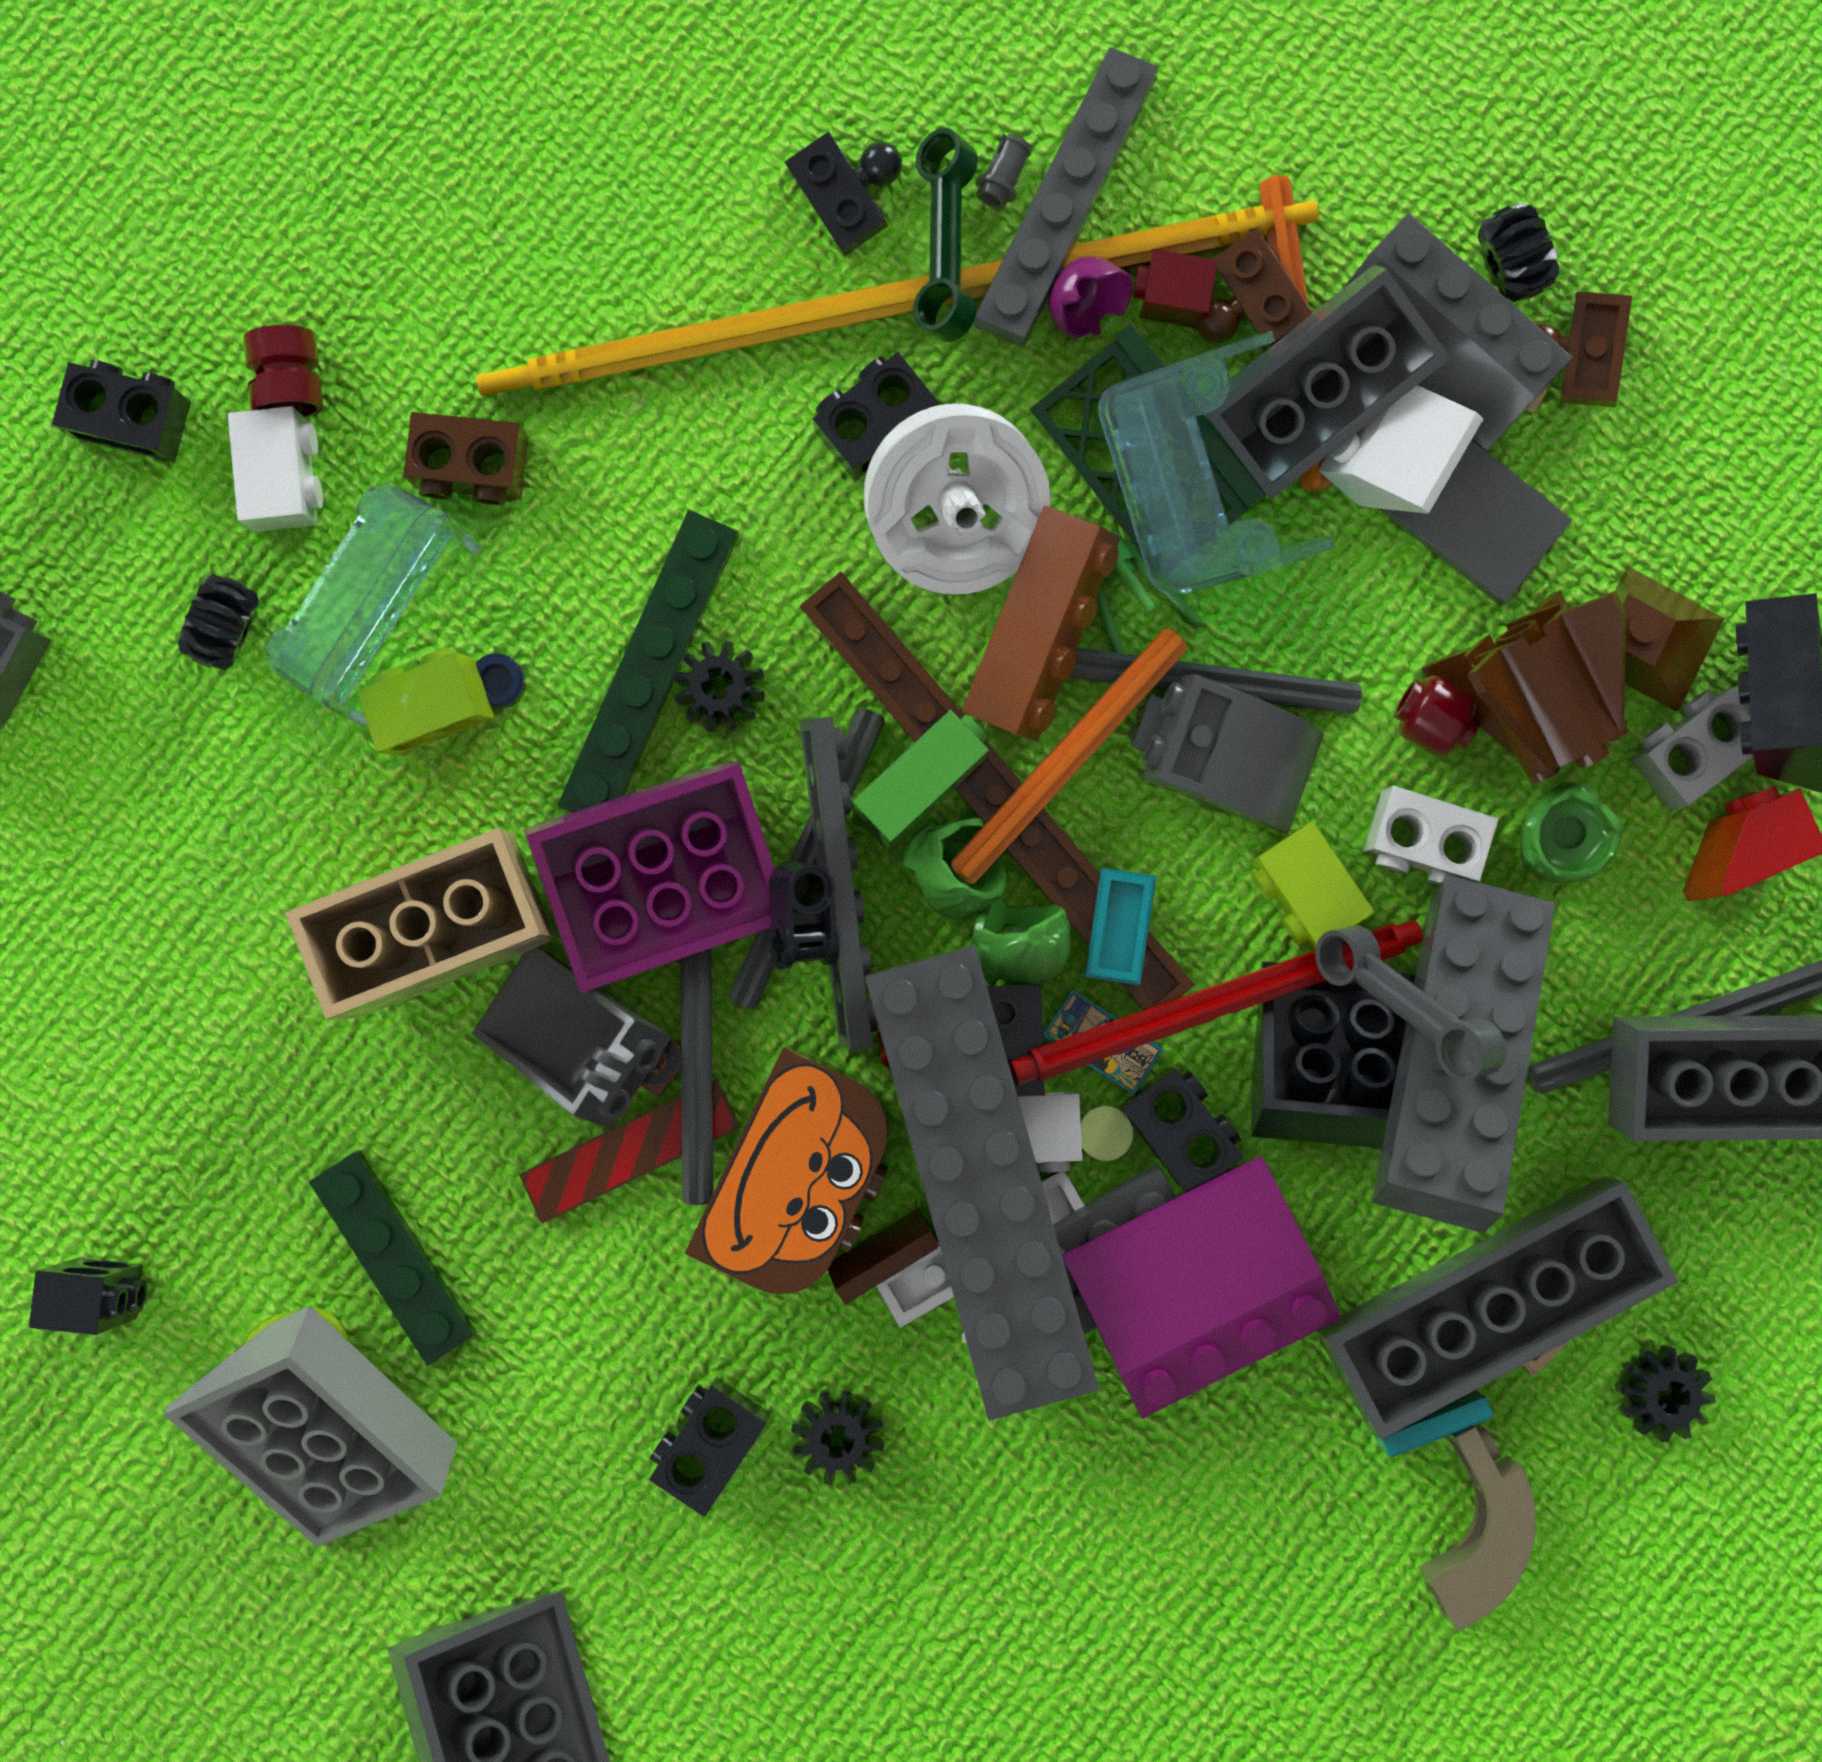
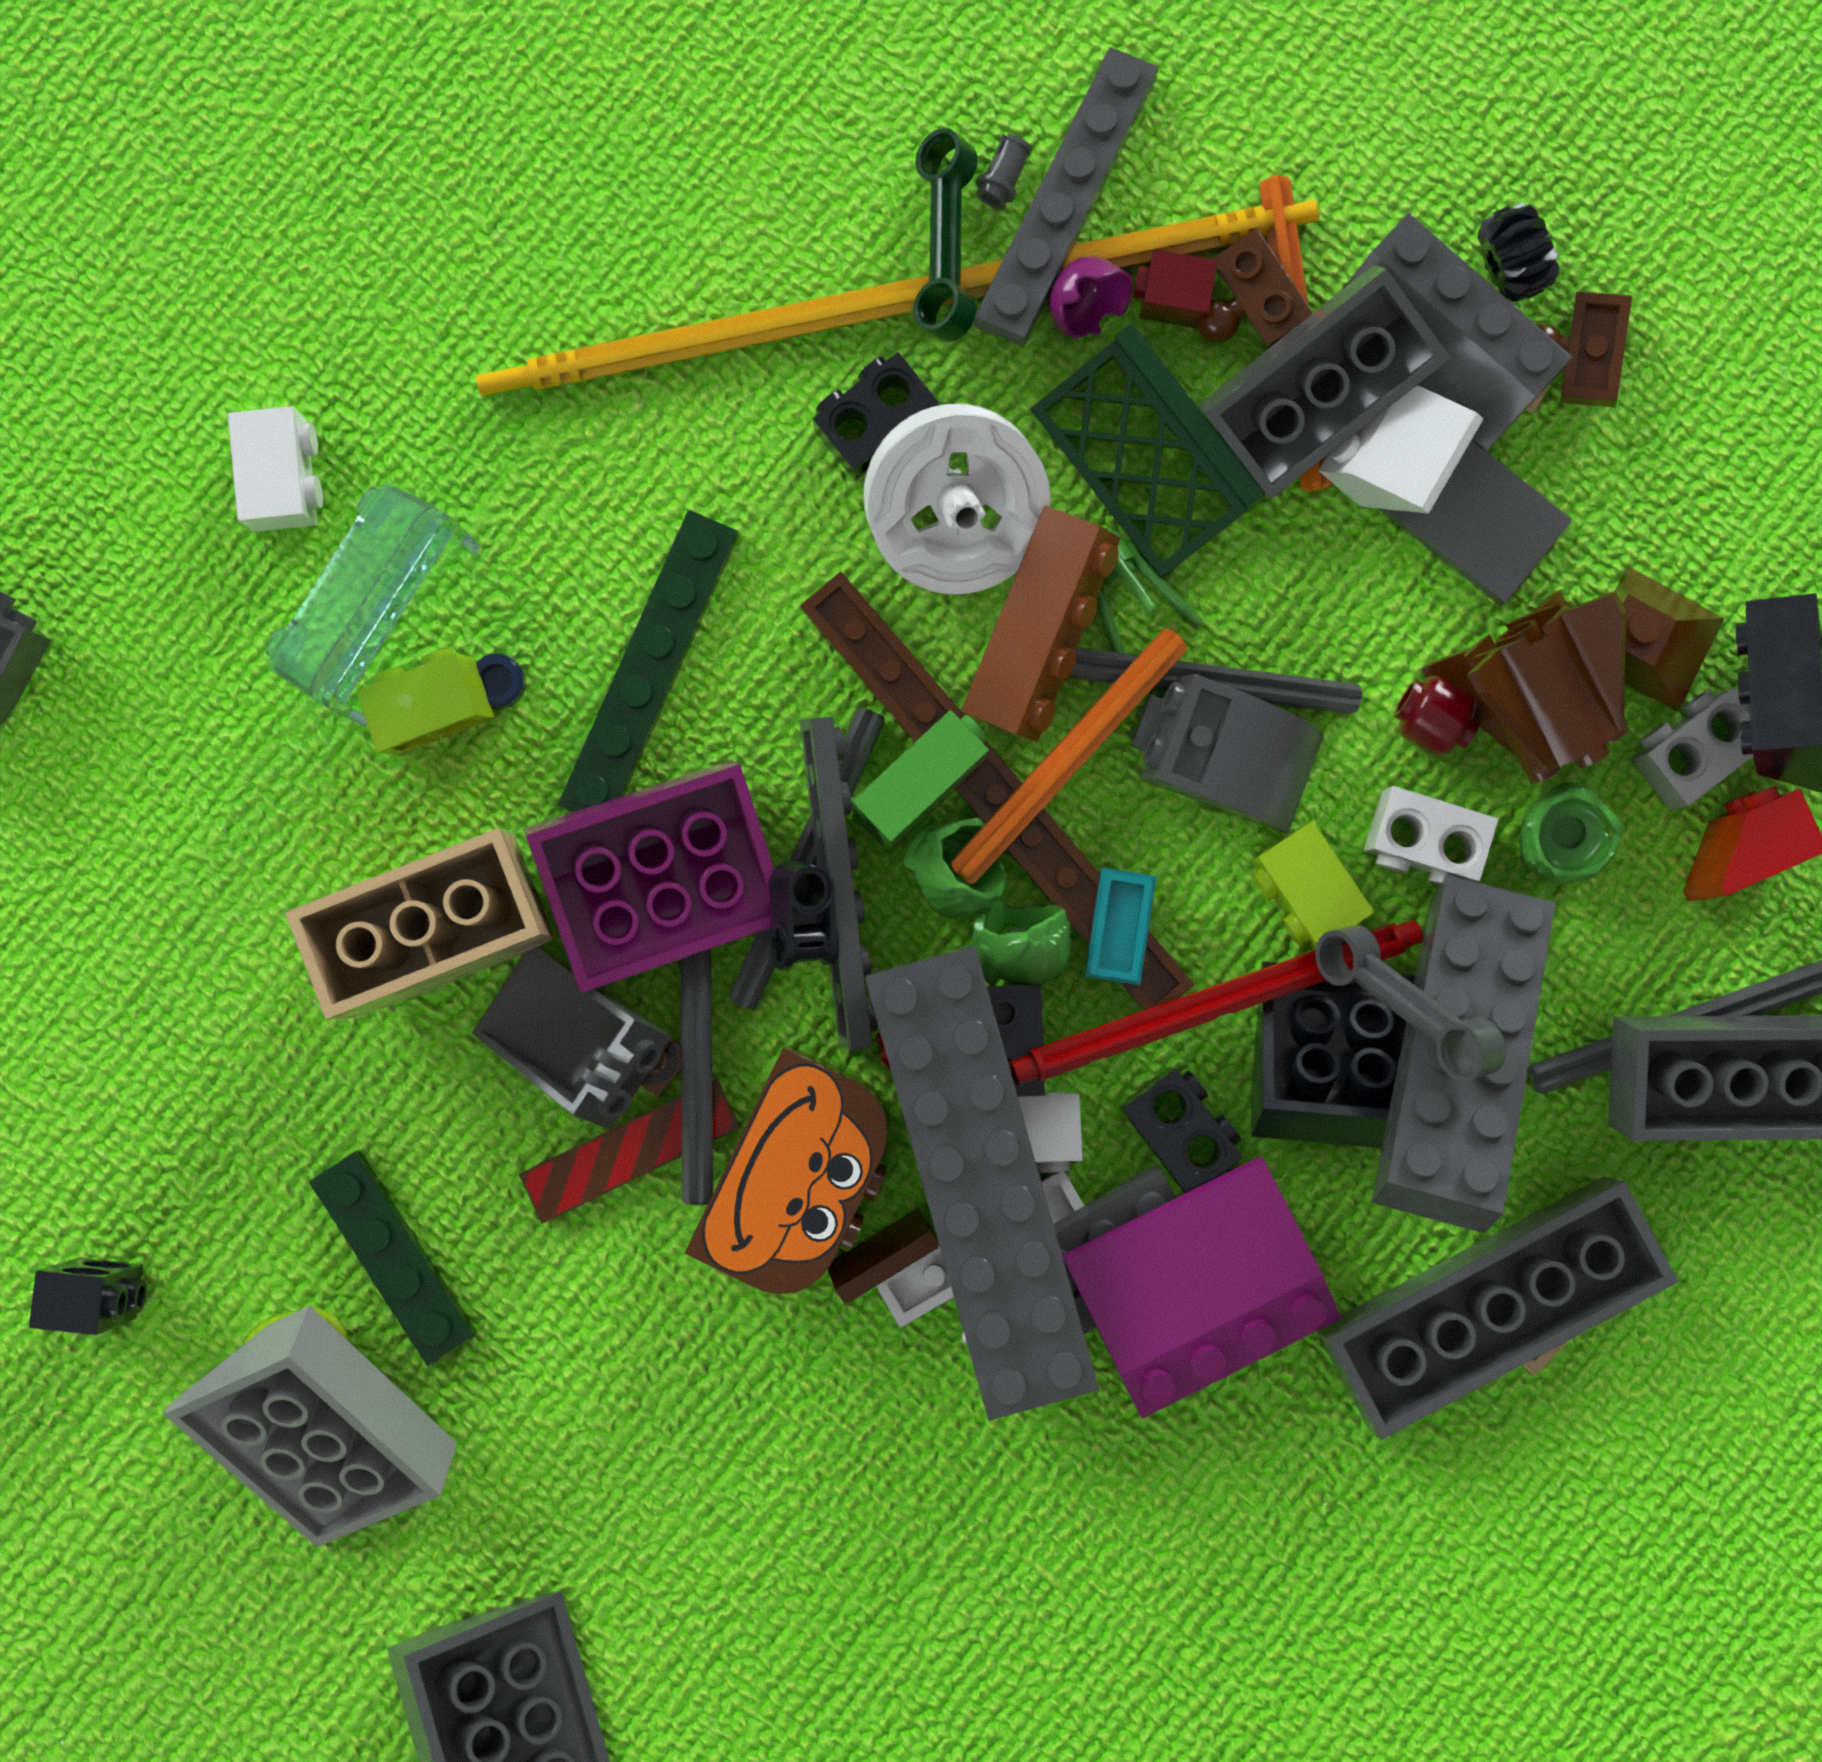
black brick [51,360,191,463] -> none
black gear [178,574,259,671] -> none
dark red wheel [243,325,323,418] -> none
reddish brown brick [403,412,529,505] -> none
black brick [649,1376,770,1518] -> none
black gear [673,641,766,733] -> none
black plate [785,131,902,256] -> none
black gear [791,1388,885,1485] -> none
tile [1043,989,1164,1095] -> none
yellowish green tile [1080,1105,1133,1161] -> none
clear light blue windscreen [1098,331,1335,594] -> none
teal tile [1373,1390,1493,1457] -> none
dark tan arch [1418,1426,1536,1631] -> none
black gear [1614,1345,1717,1442] -> none

